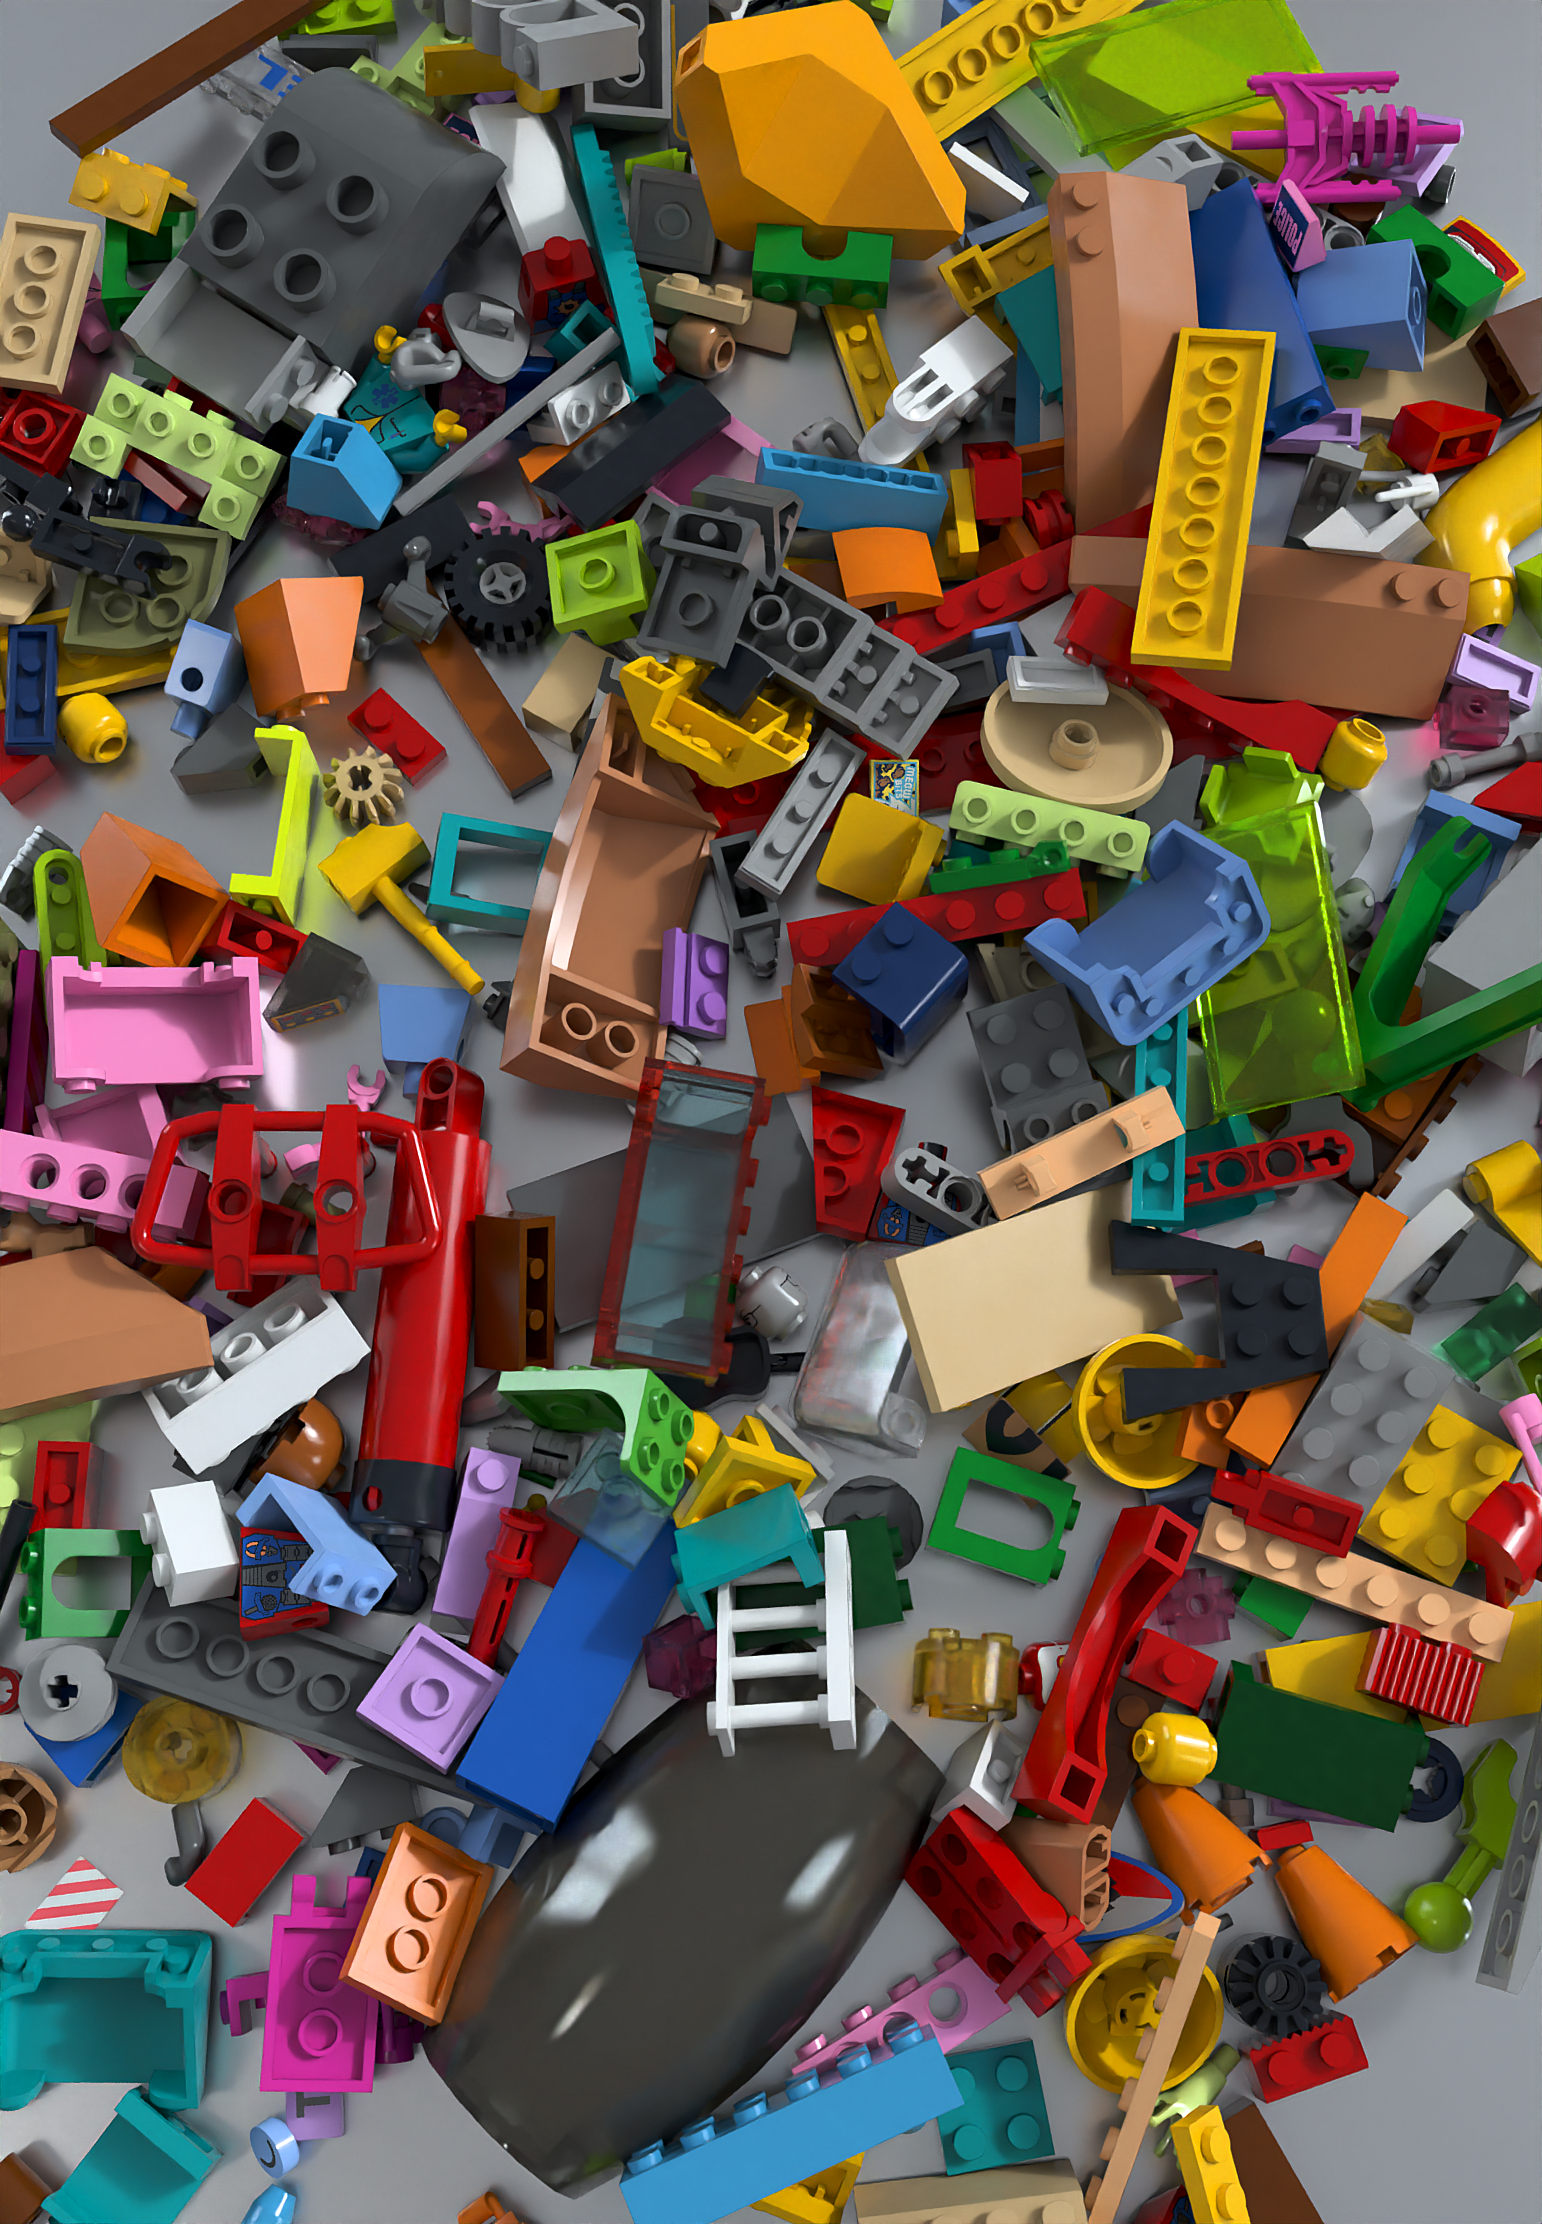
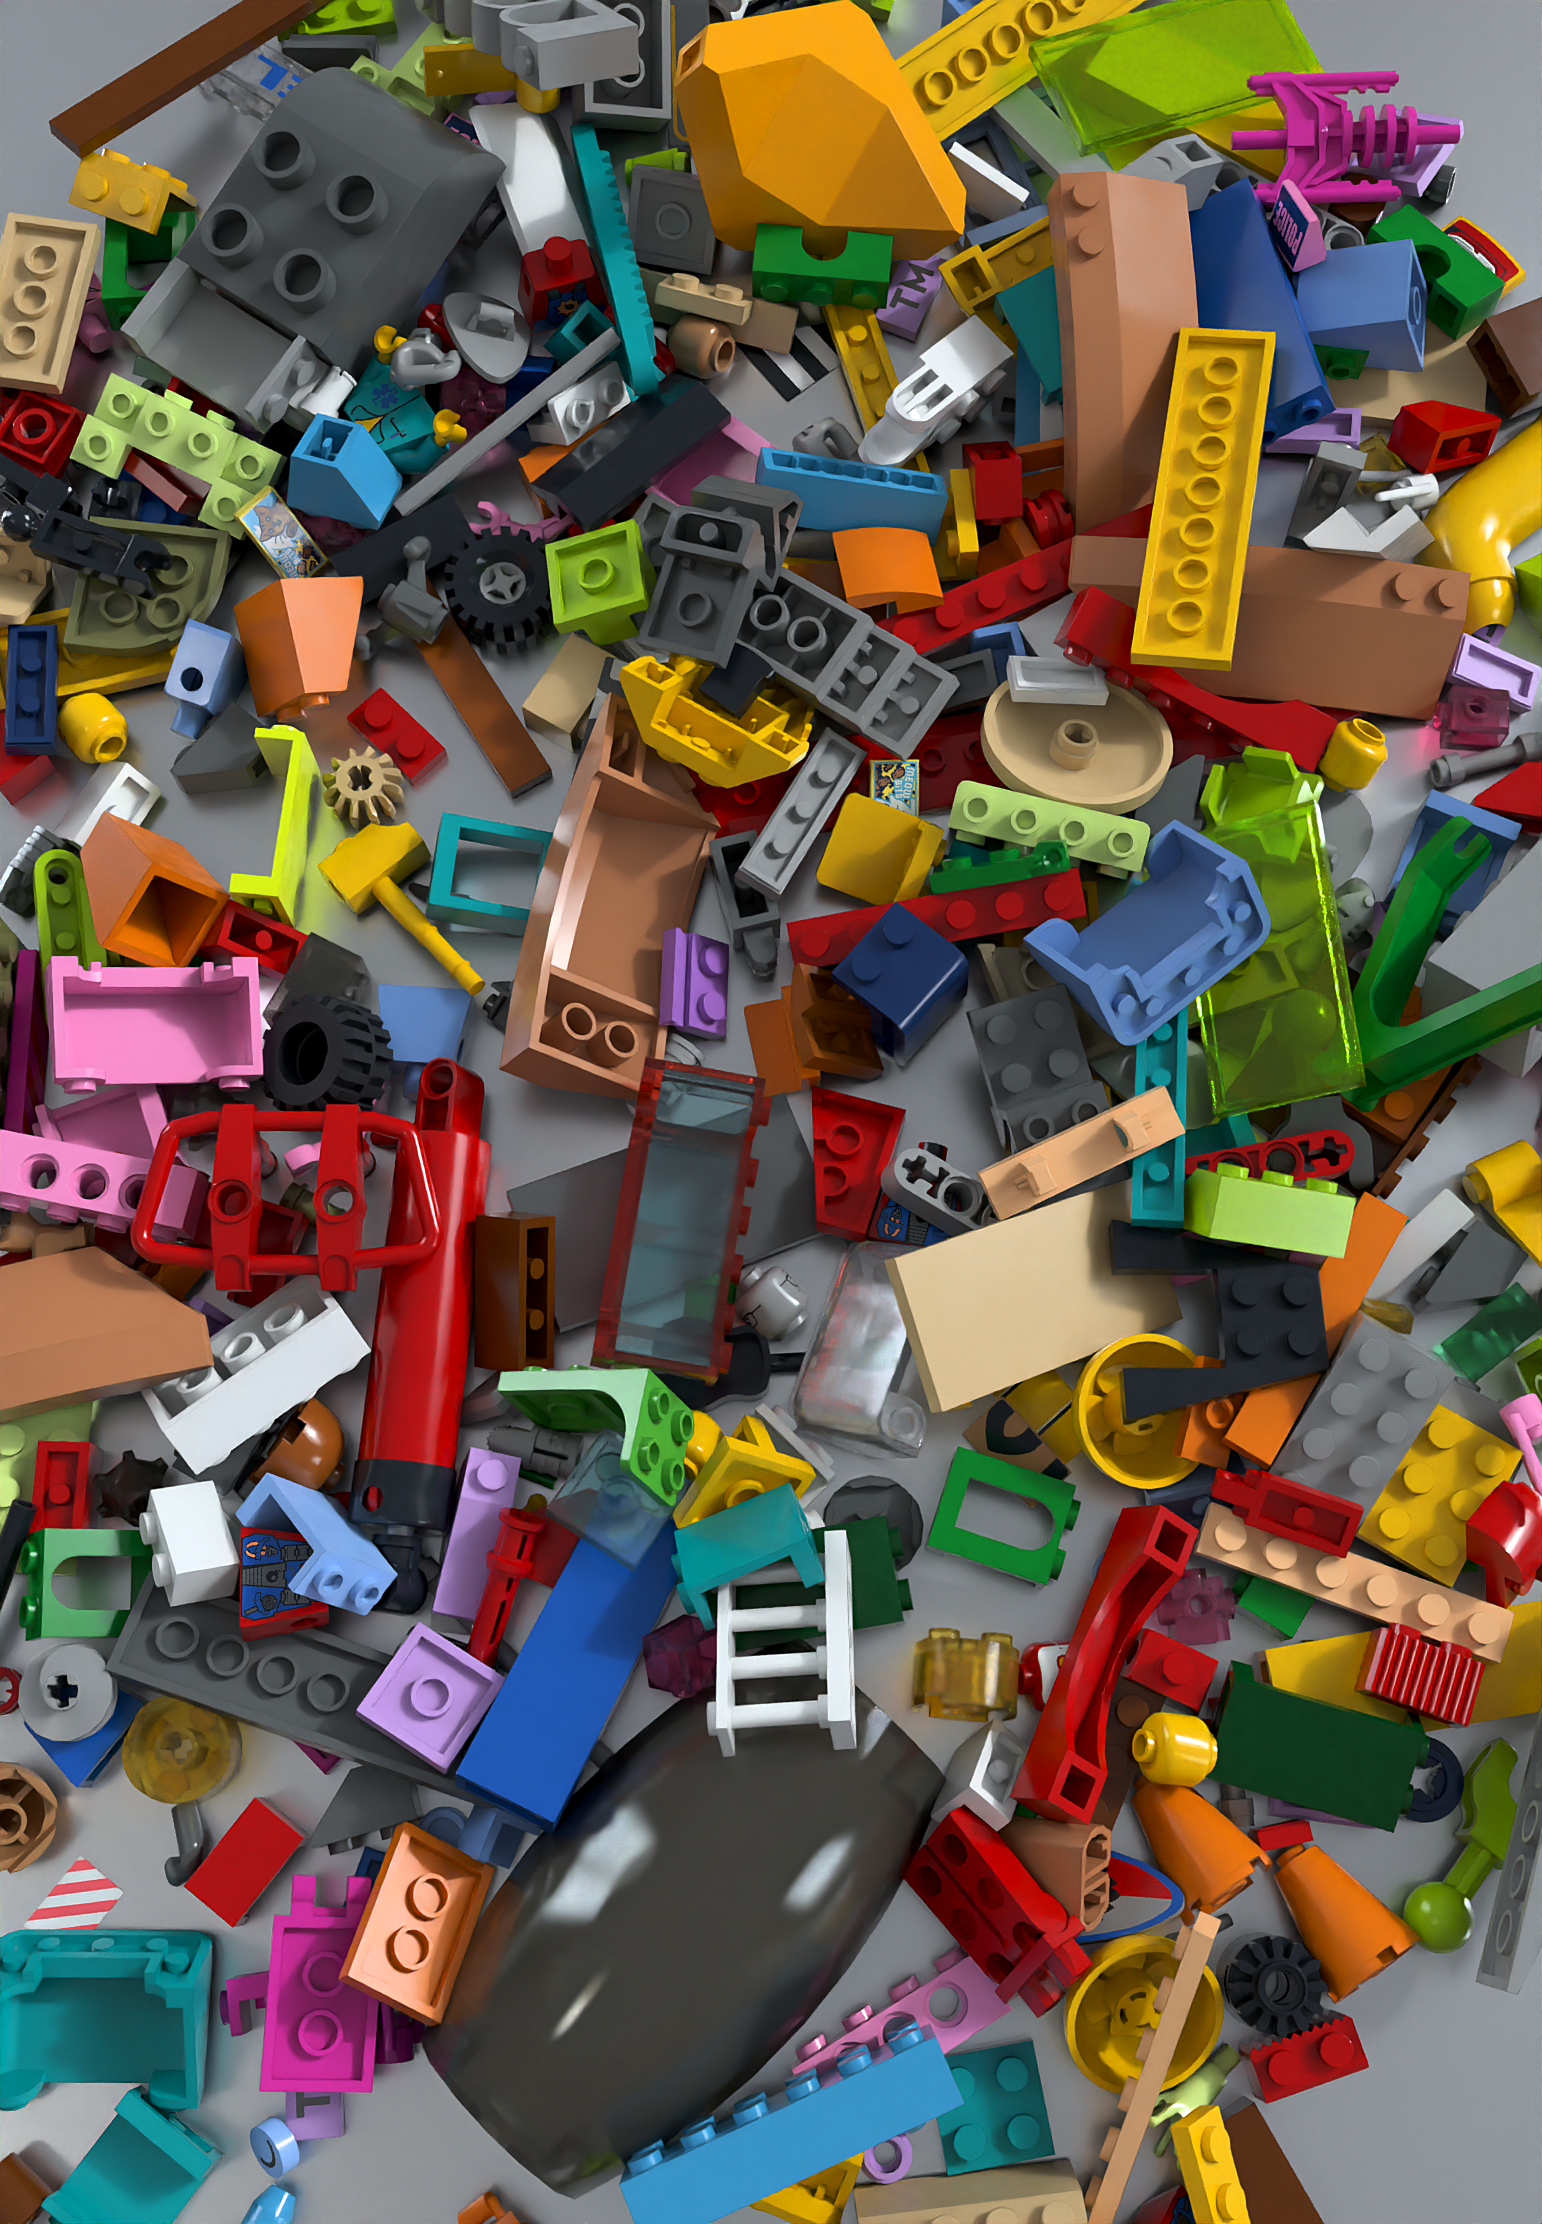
none -> white panel [52,761,163,850]
none -> clear smoke rock [93,1450,169,1528]
none -> tile [232,485,328,579]
none -> black tyre [260,993,393,1111]
none -> sticker [735,322,841,402]
none -> lavender plate [861,2133,912,2184]
none -> lavender tile [875,255,948,342]
none -> lime slope [1183,1163,1356,1258]

